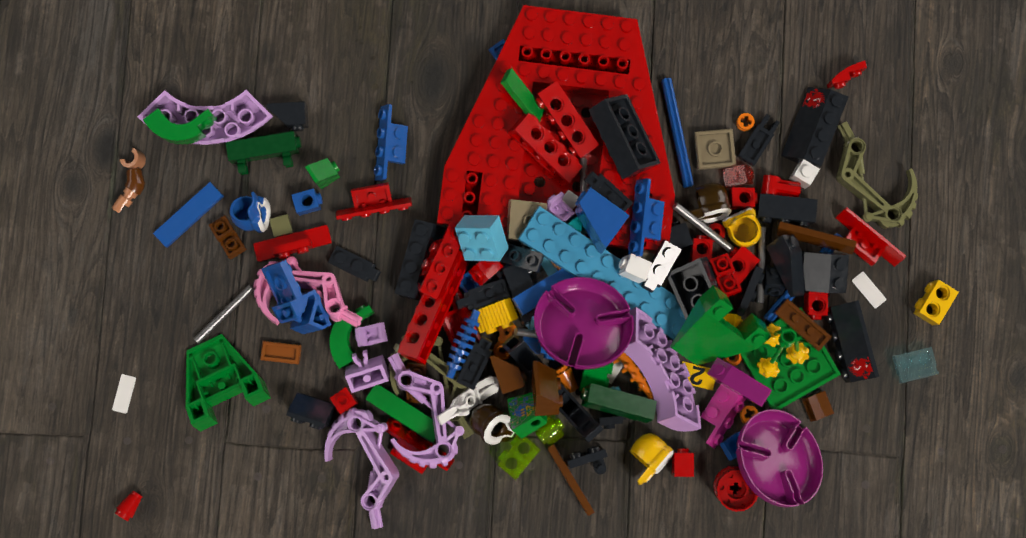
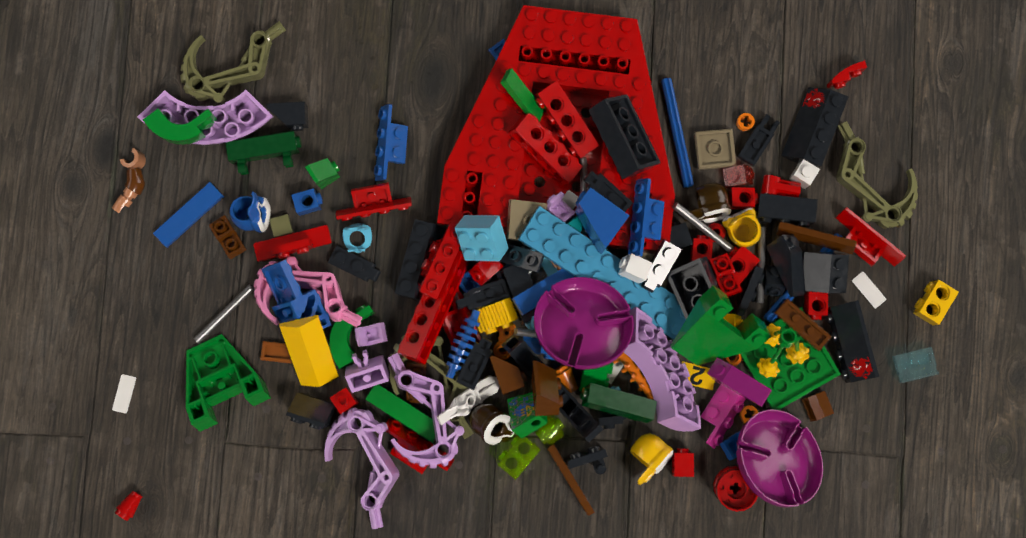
none -> olive piece [180,21,286,104]
none -> yellow slope [279,315,338,387]
none -> medium azure piece [343,223,372,253]

